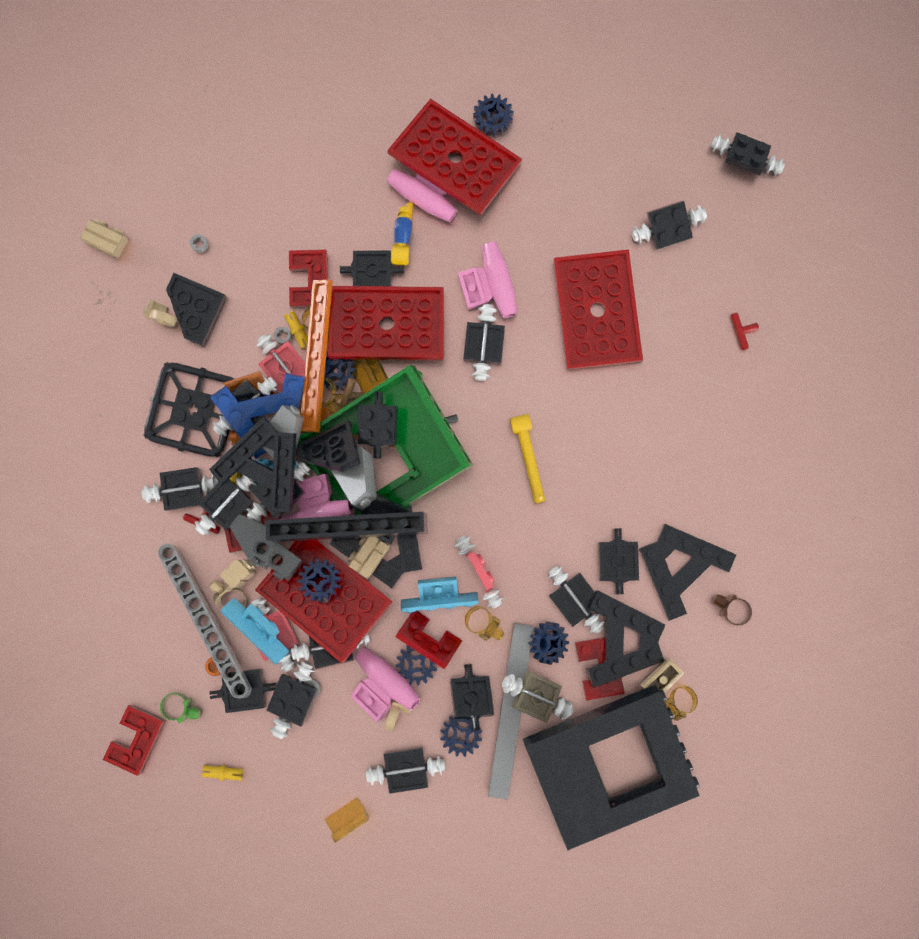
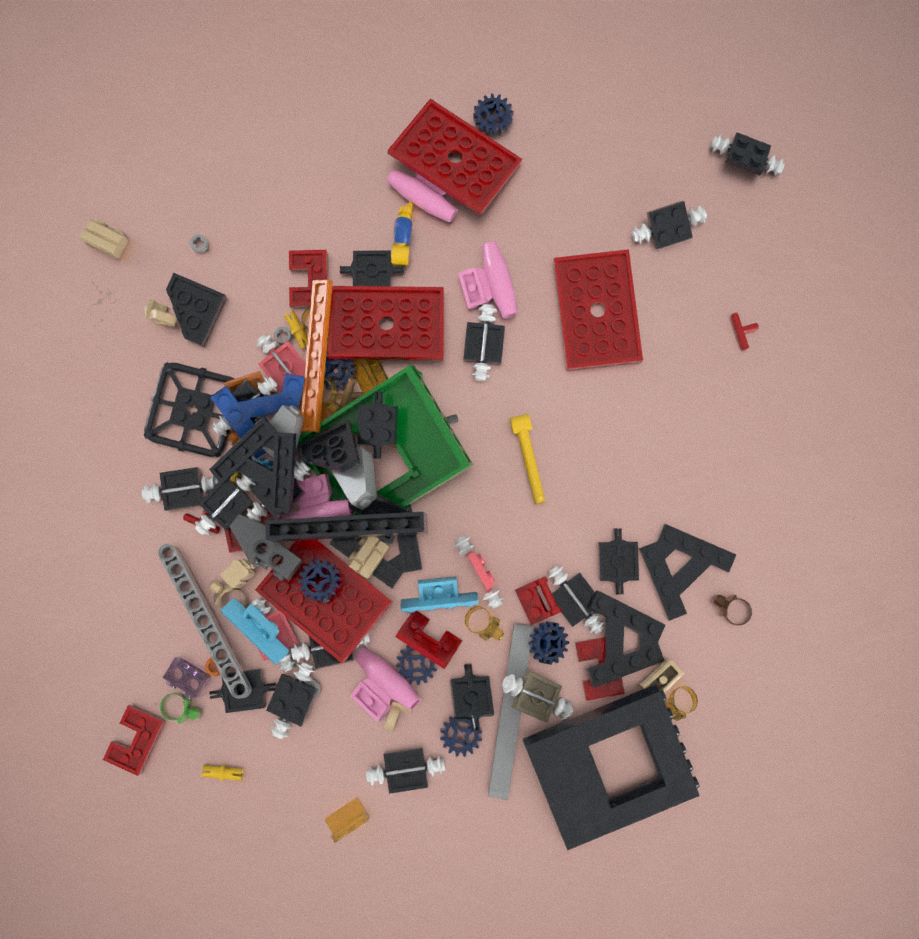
none -> clear purple brick [162,656,212,699]
none -> red plate [515,576,562,625]

